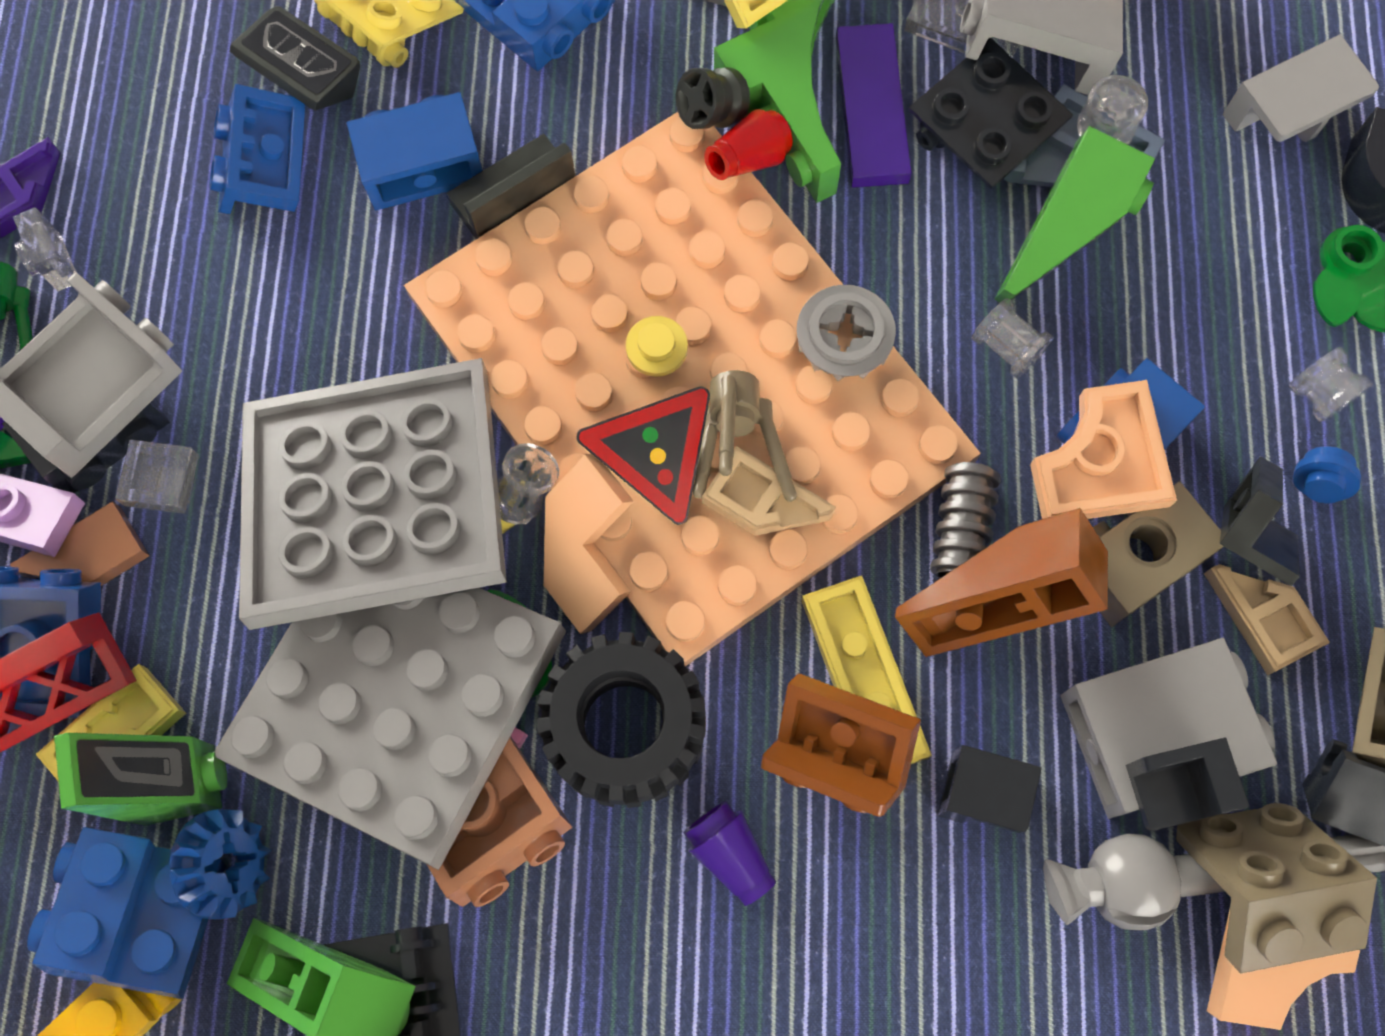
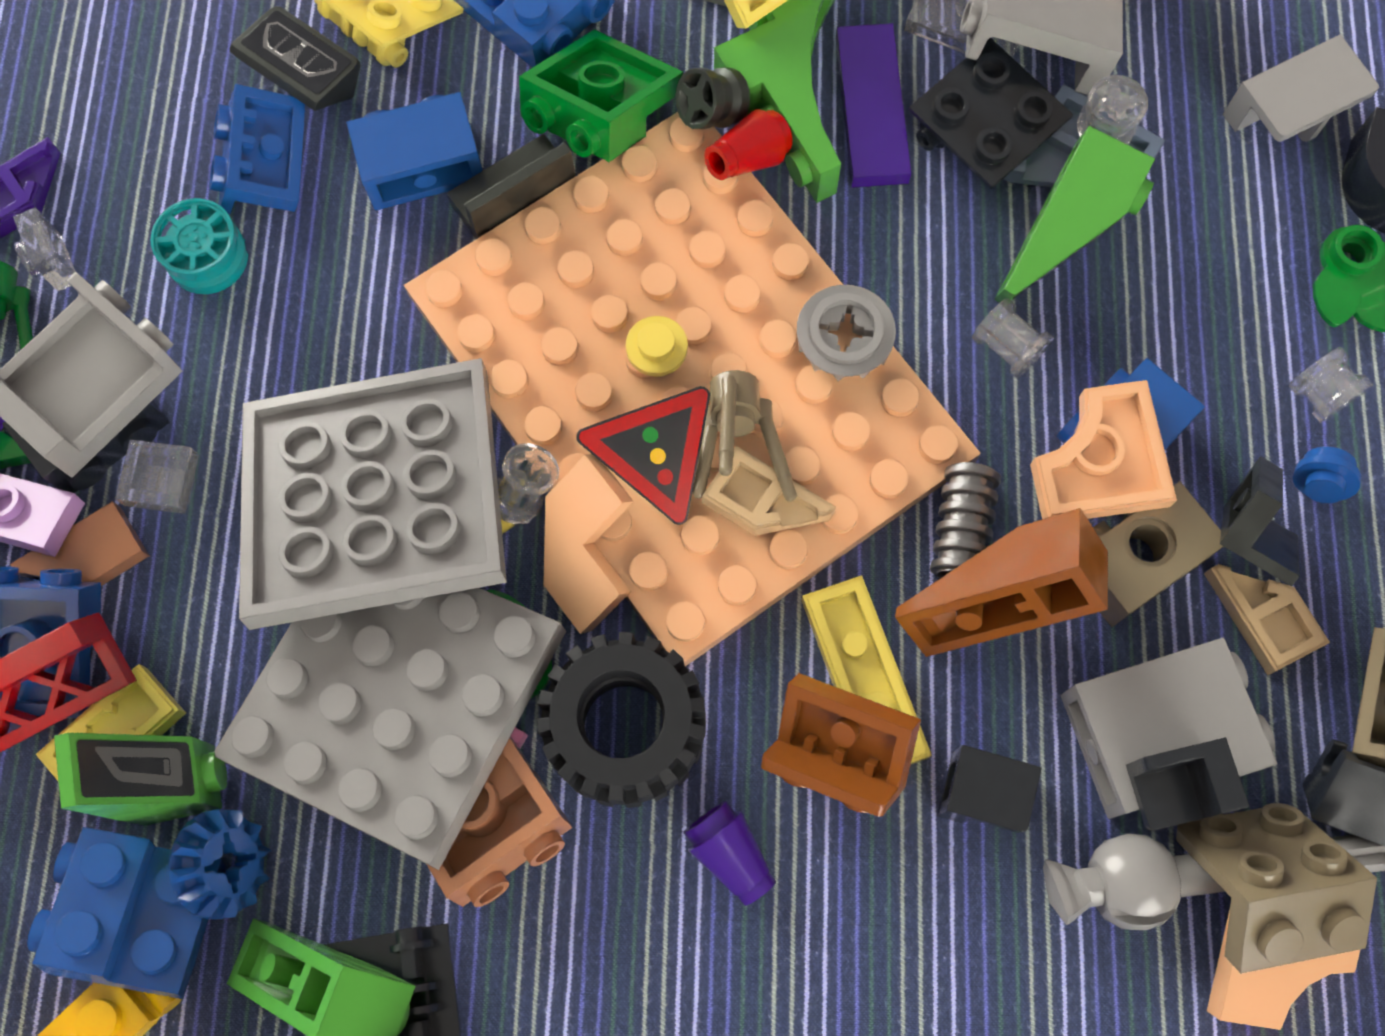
none -> teal wheel [150,198,249,294]
none -> green plate [519,29,683,162]

